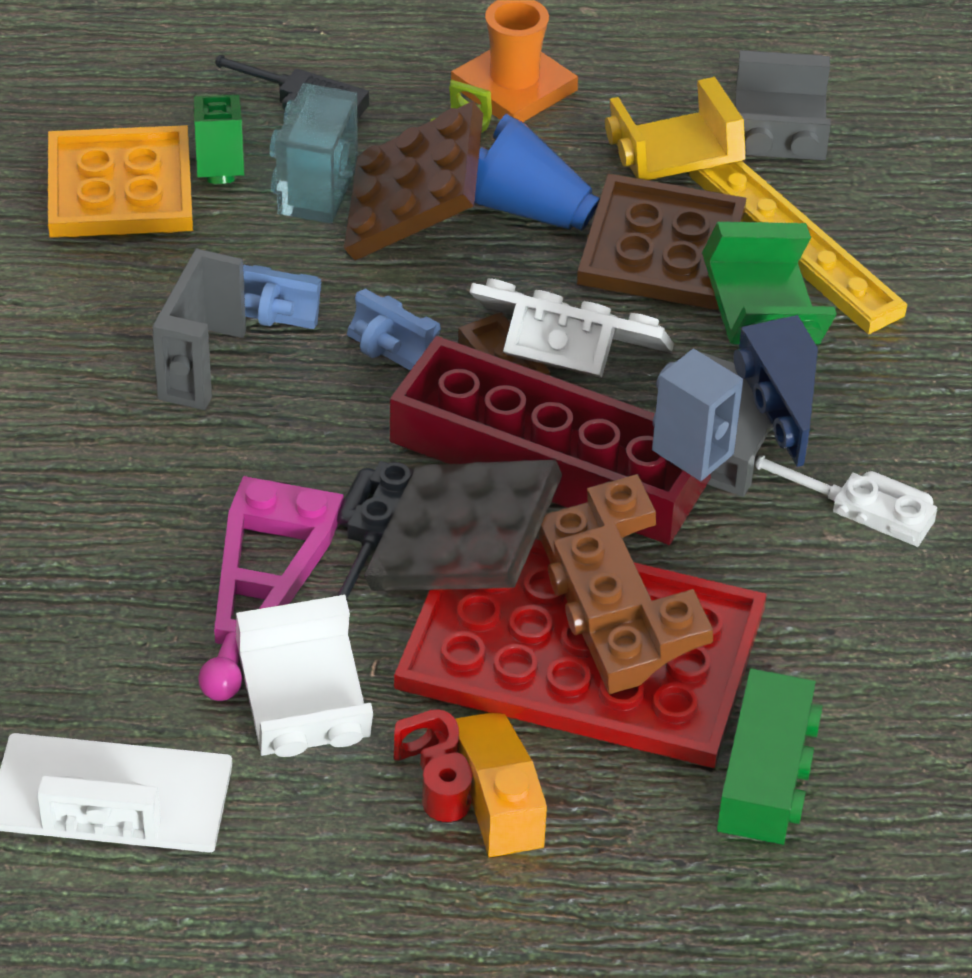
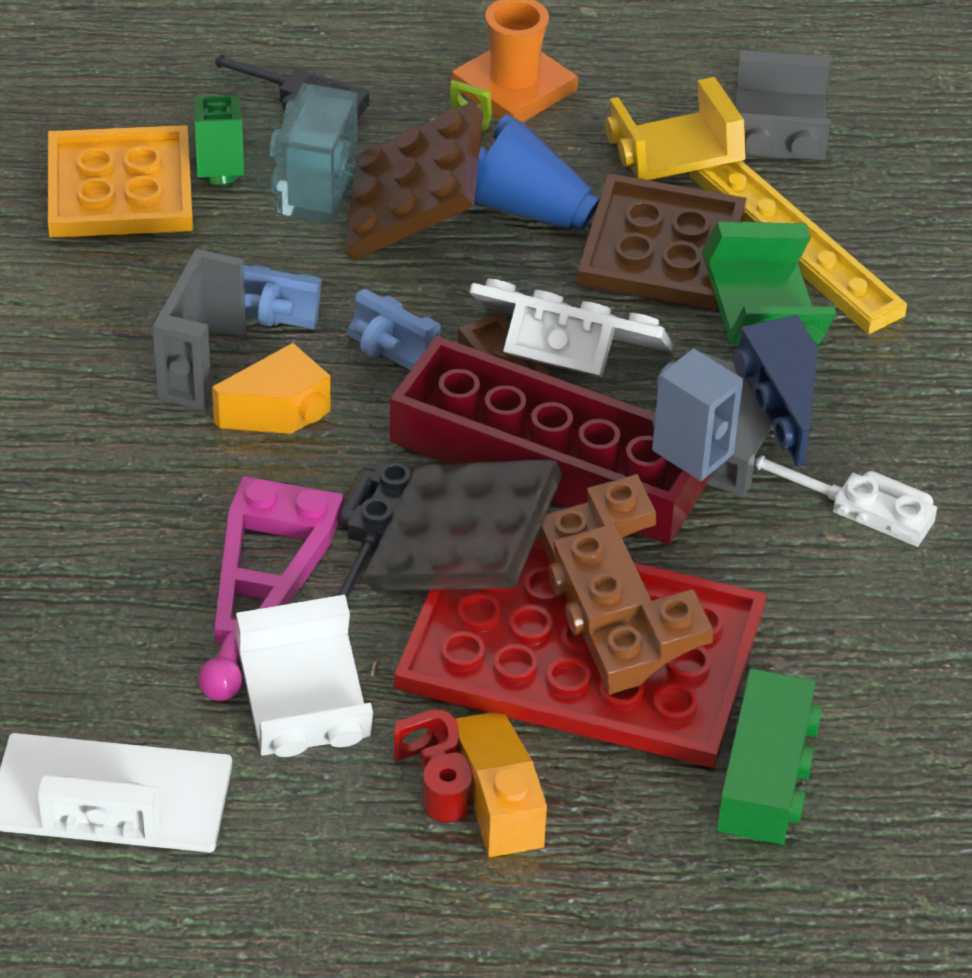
none -> light orange slope [212,343,331,434]

